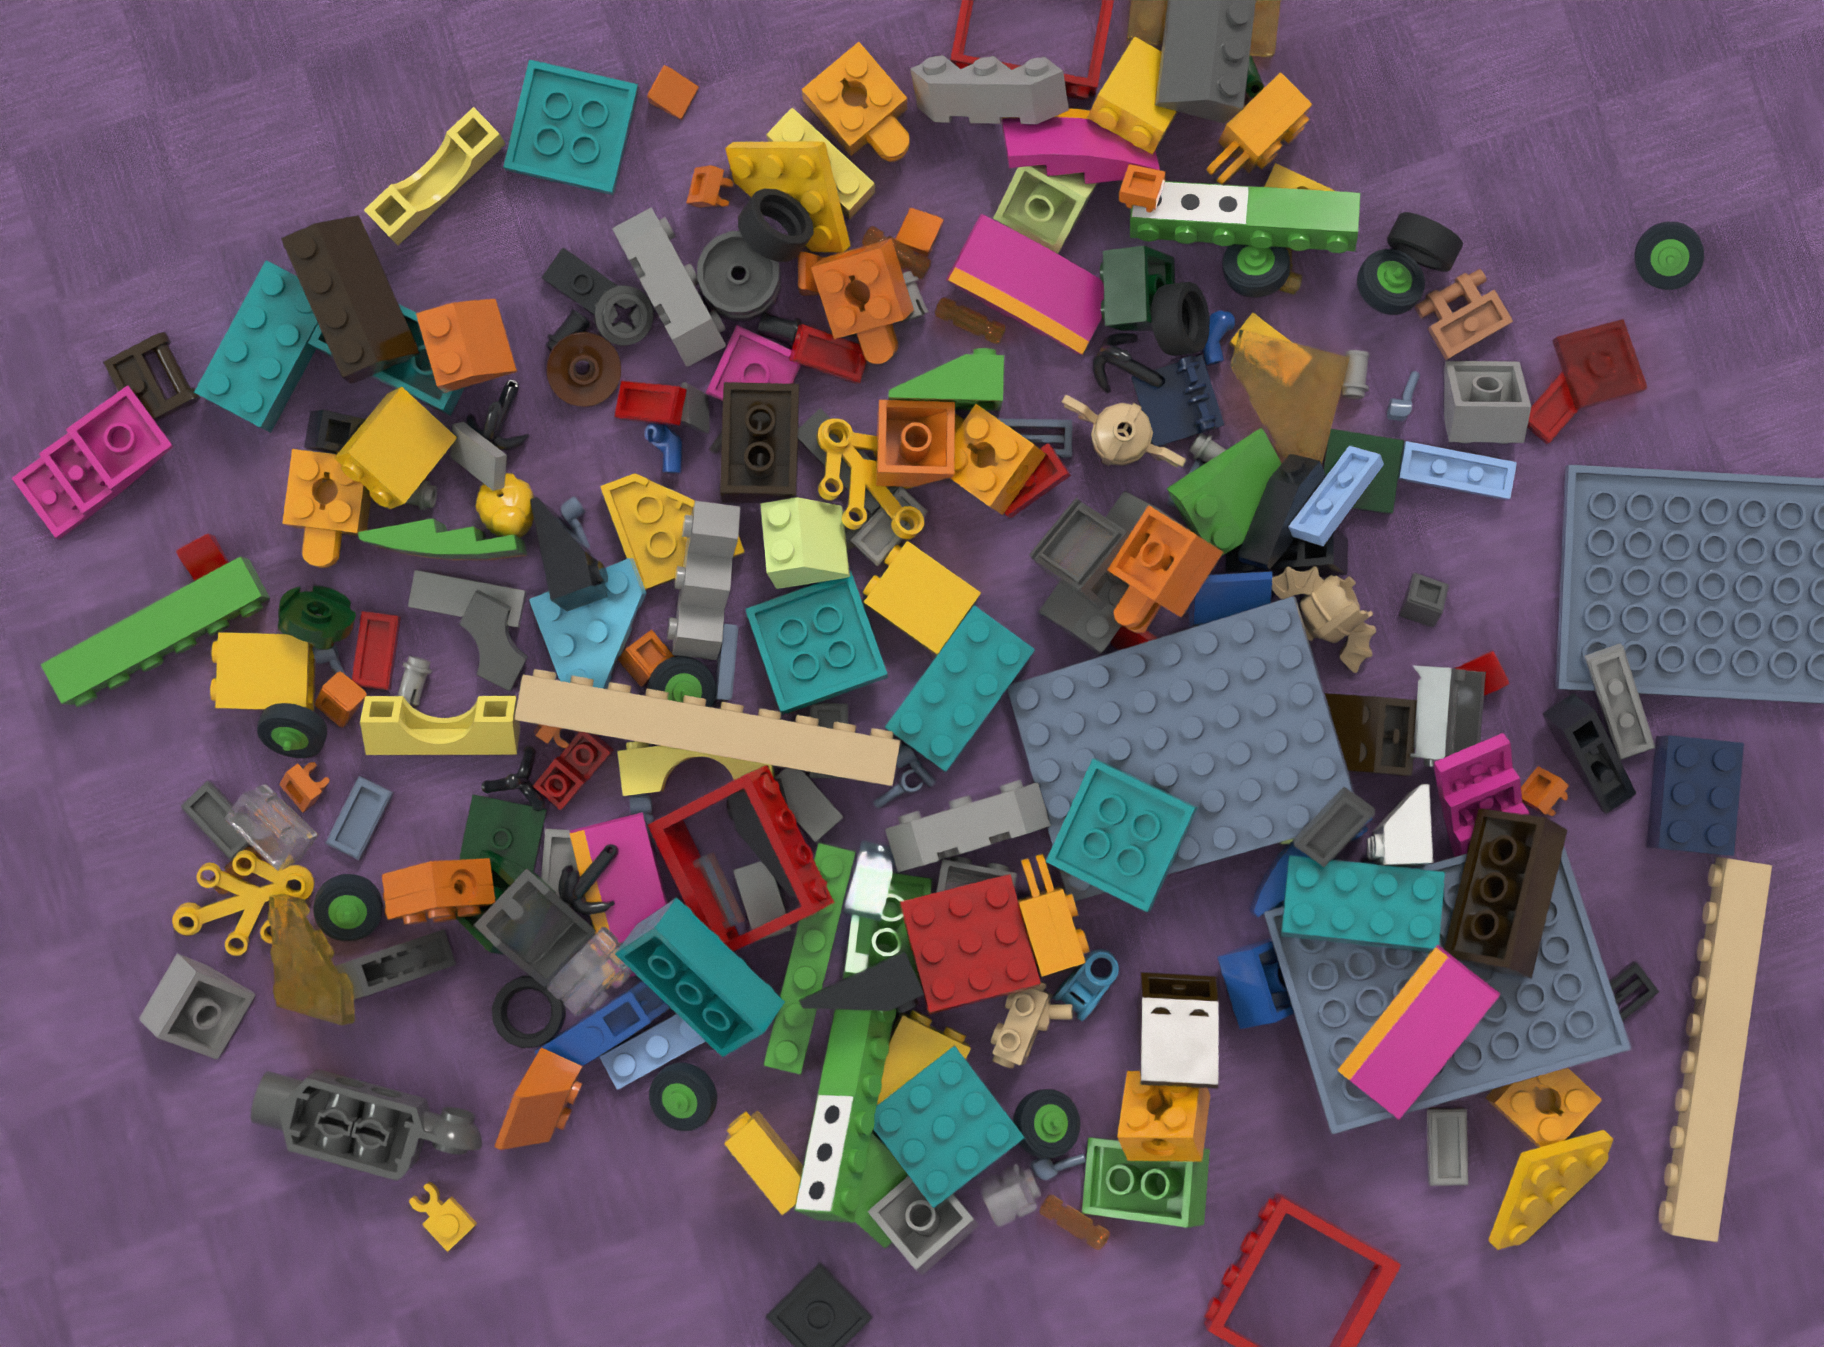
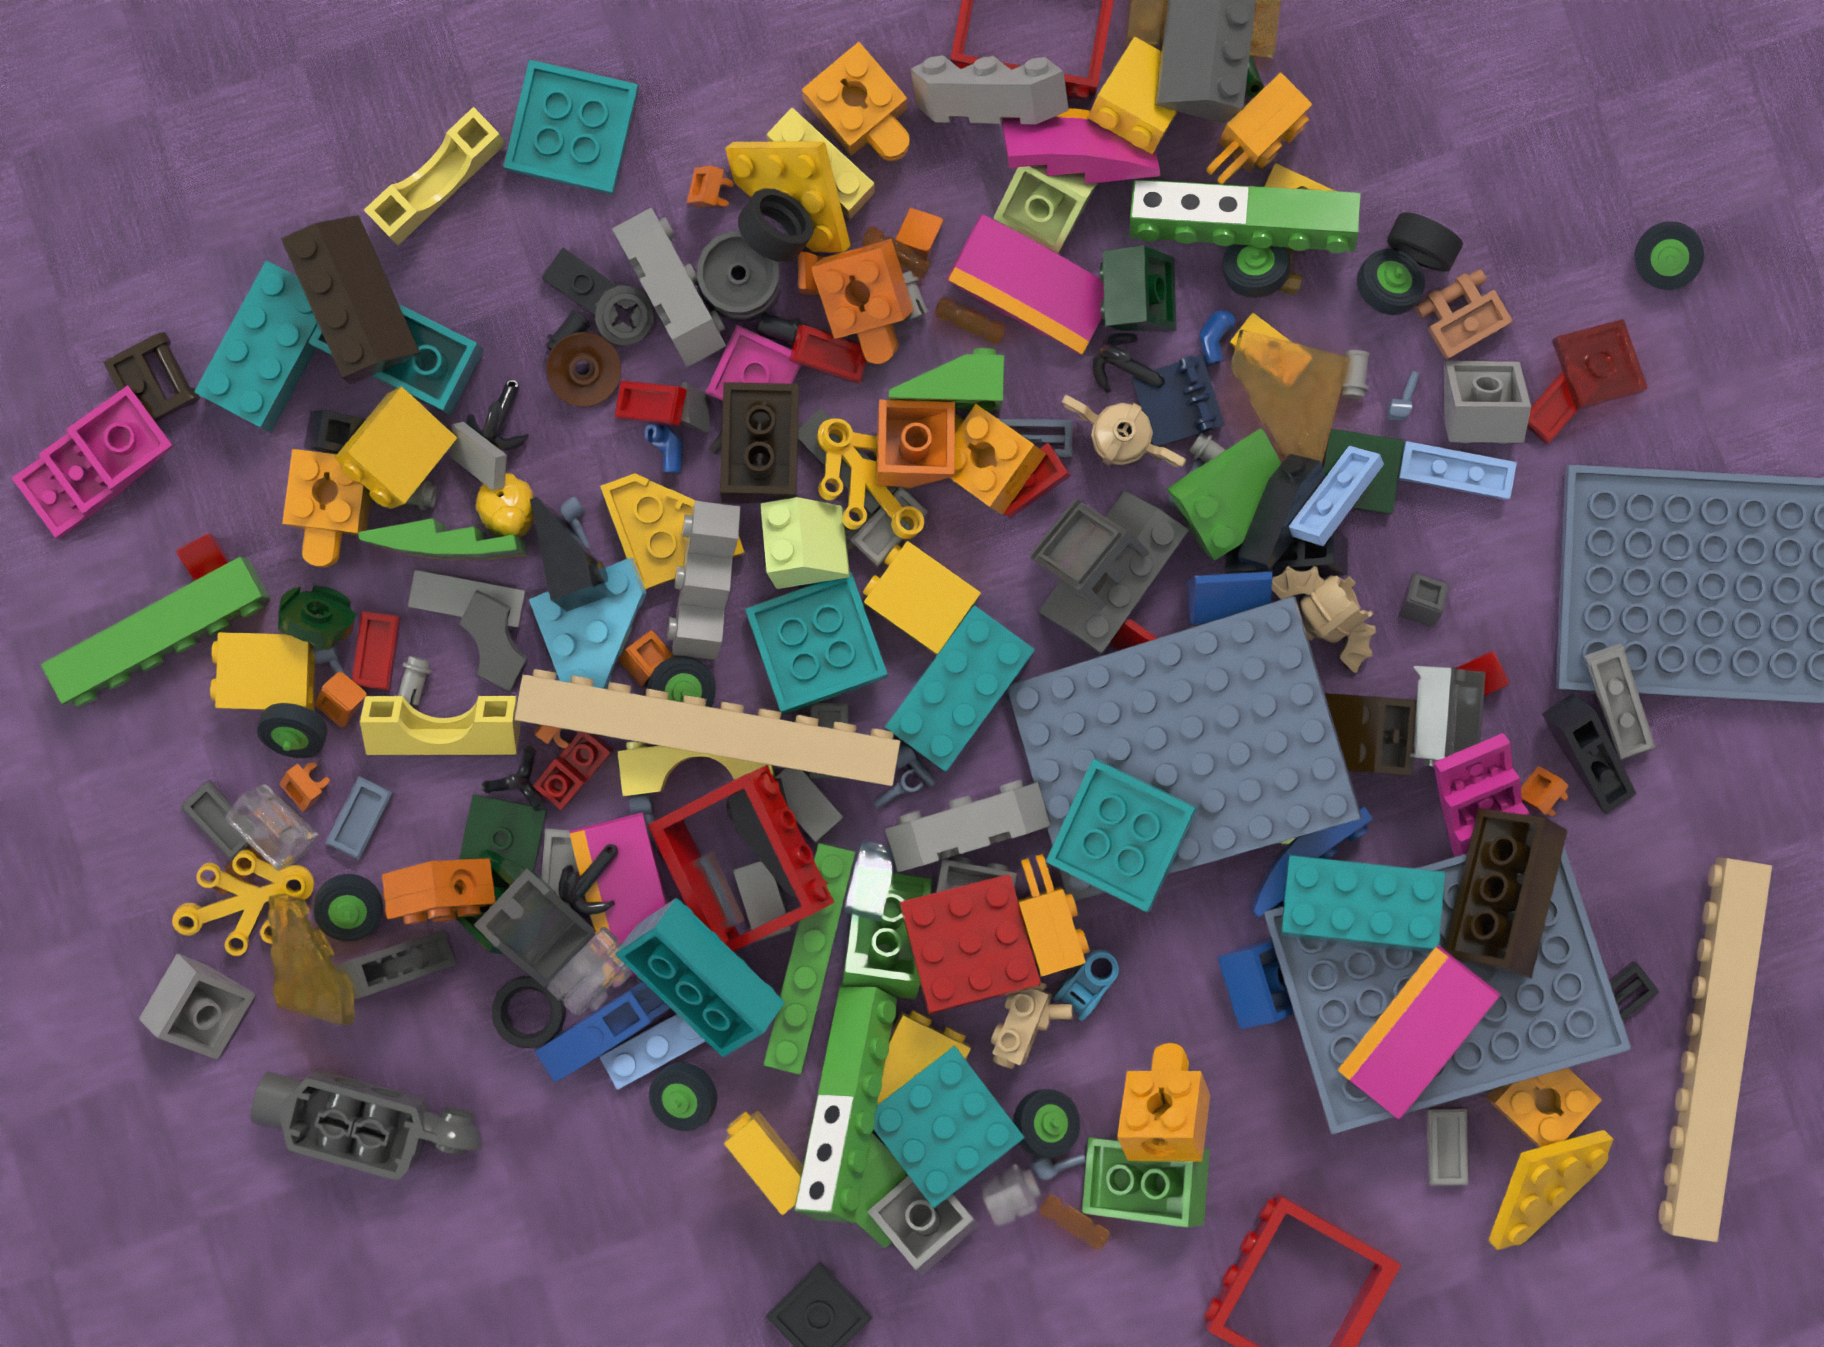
yellow plate [409,1182,477,1252] -> none
orange slope [416,298,517,393] -> none
orange slope [494,1048,583,1150] -> none
orange slope [647,65,699,120] -> none
sand blue tile [715,624,738,701] -> none
black slope [799,951,924,1014] -> none
orange brick [1107,505,1223,633] -> none
orange tile [1119,164,1166,213] -> none
slope [1137,972,1219,1089] -> none
black tyre [1151,281,1210,356] -> none
dark grey tile [1294,787,1375,867] -> none
white slope [1367,785,1433,868] -> none
dark blue brick [1646,735,1744,856] -> none

